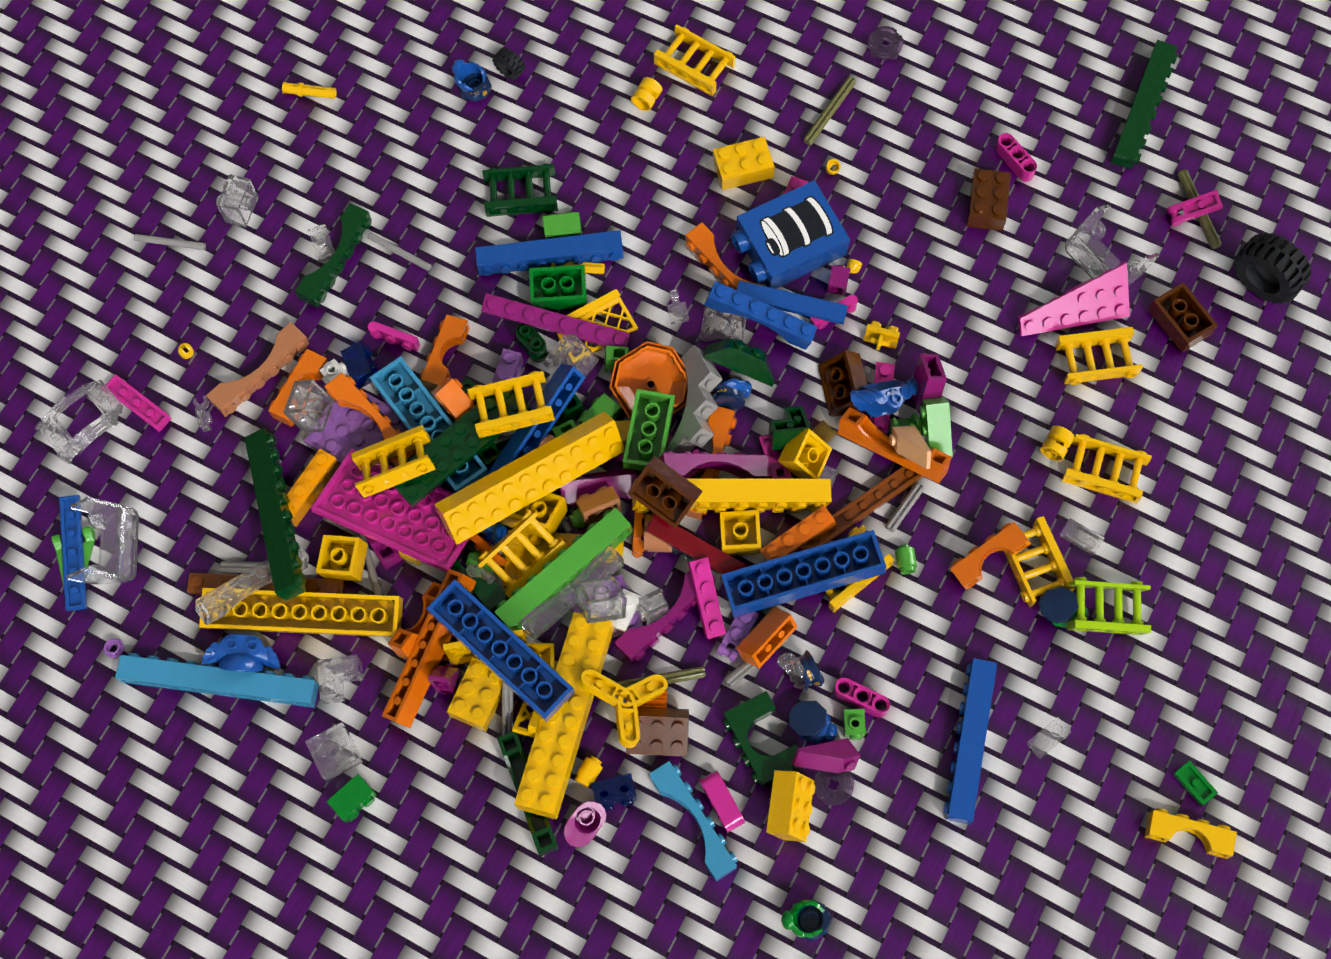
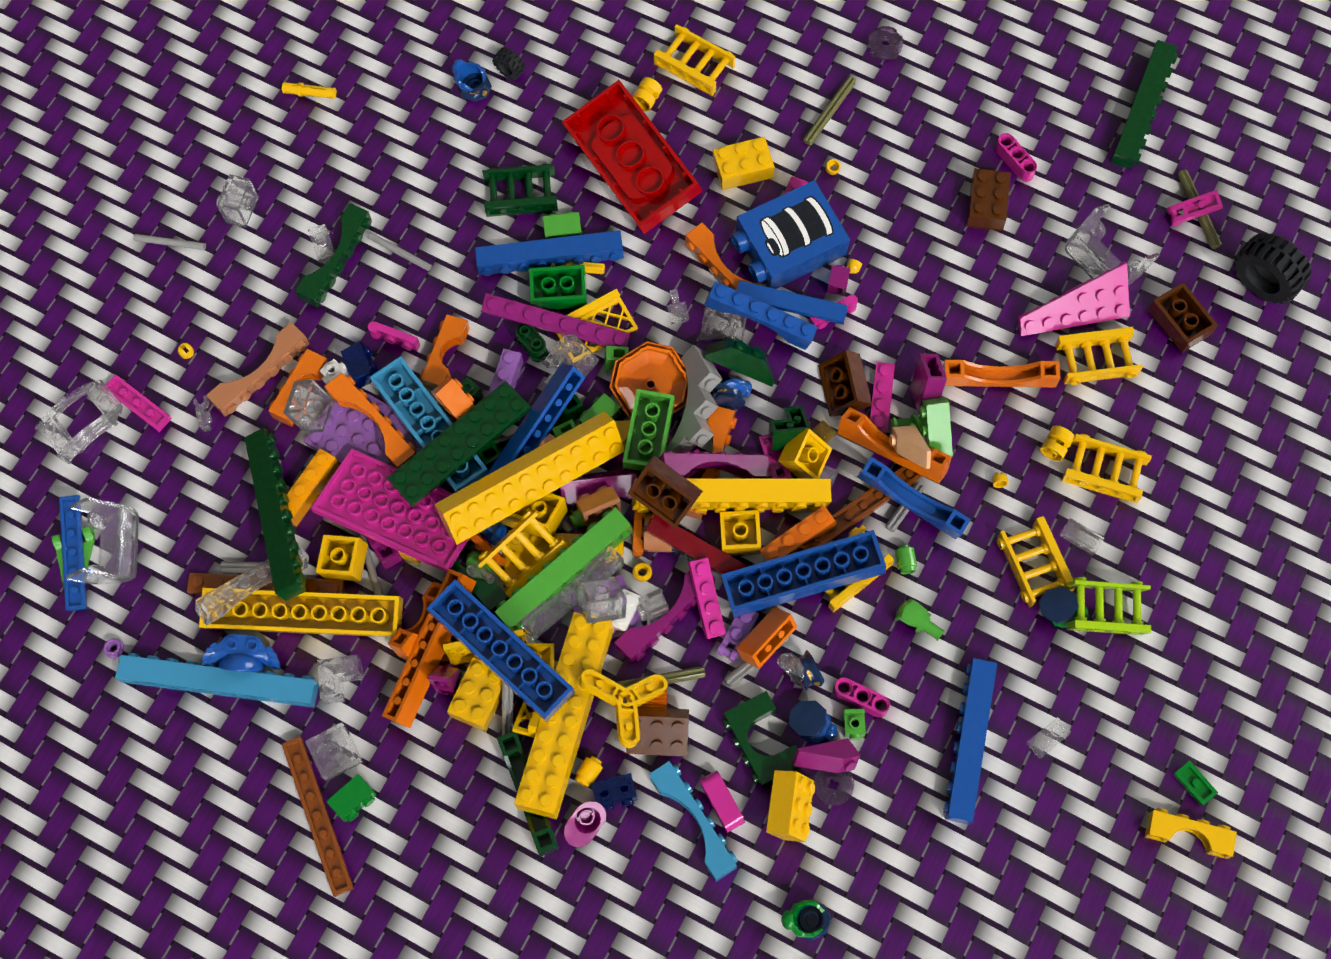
yellow fence [351,425,436,498] -> none
yellow fence [467,371,555,438] -> none
blue piece [850,378,918,418] -> none
yellow hips [863,321,900,351] -> none
orange arch [950,522,1031,590] -> none
none -> dark orange plate [282,736,354,897]
none -> red piece [562,80,703,234]
none -> yellow plate [633,562,652,582]
none -> blue arch [857,457,971,539]
none -> bright green piece [894,599,945,641]
none -> orange arch [943,360,1060,388]
none -> yellow hinge [992,472,1009,488]

